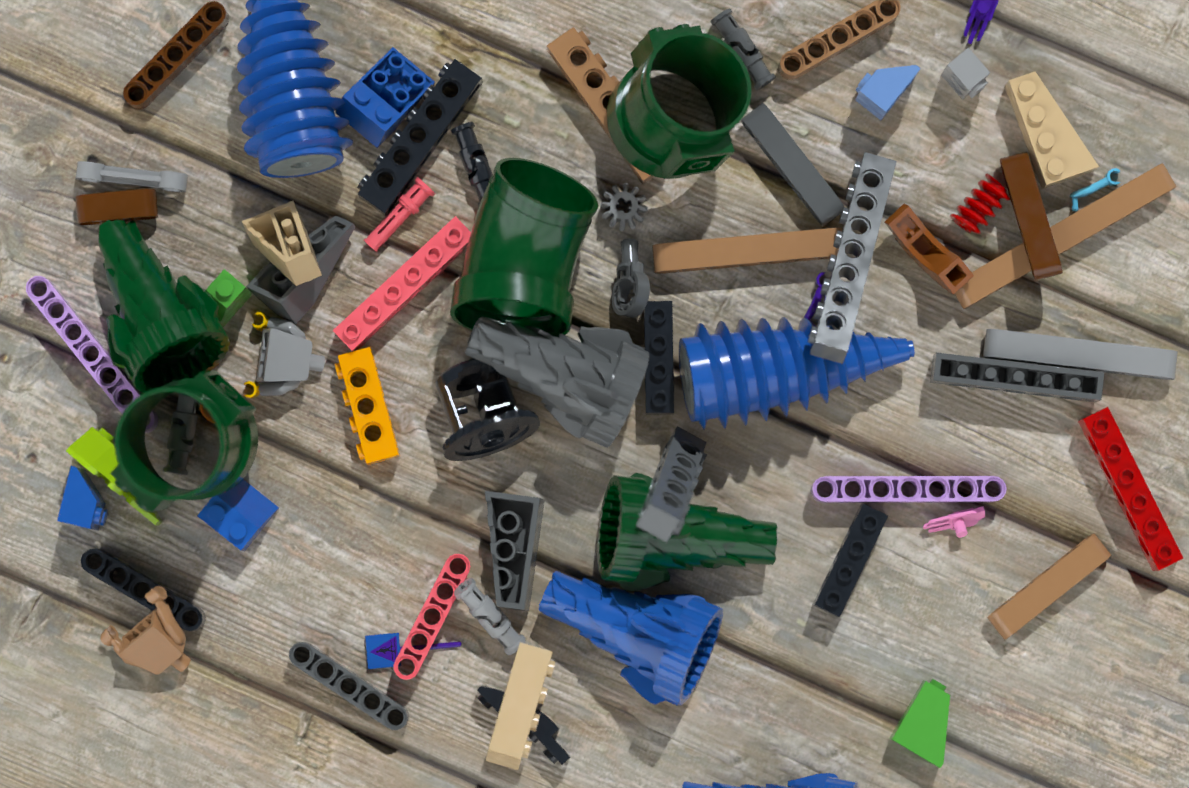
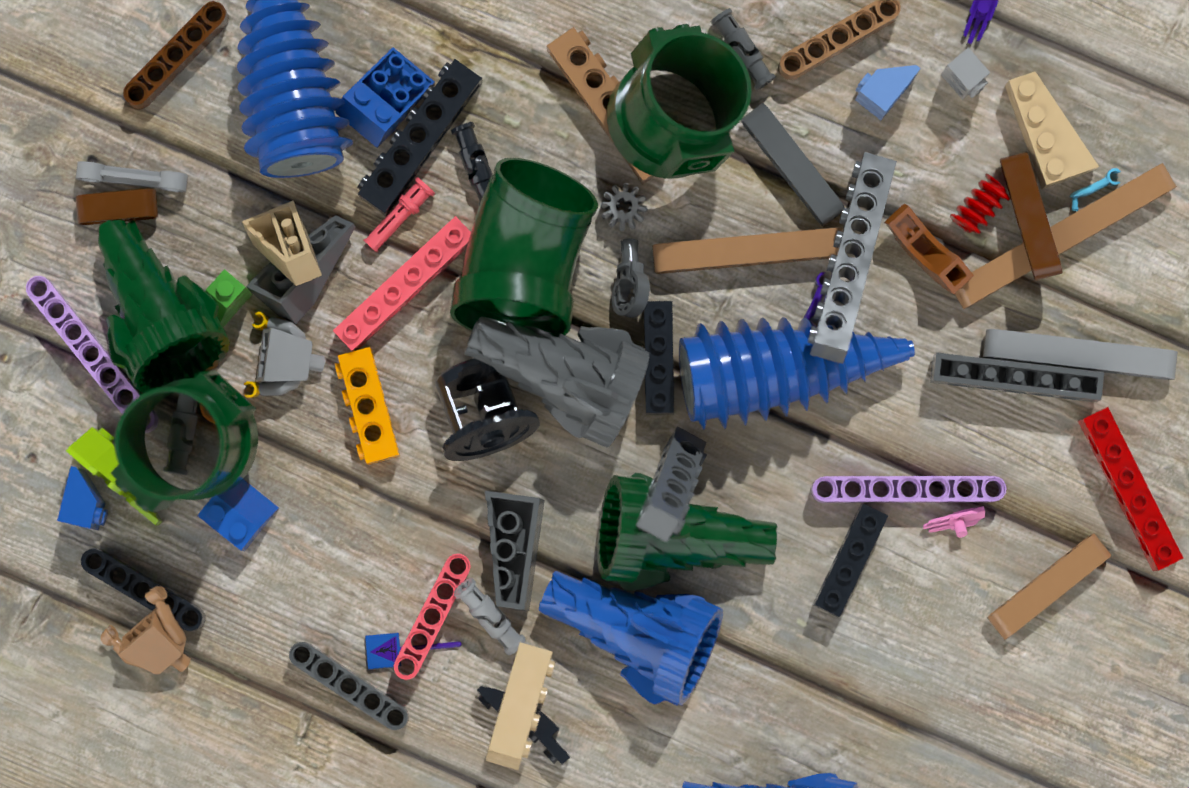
bright green slope [889,679,950,768] -> none

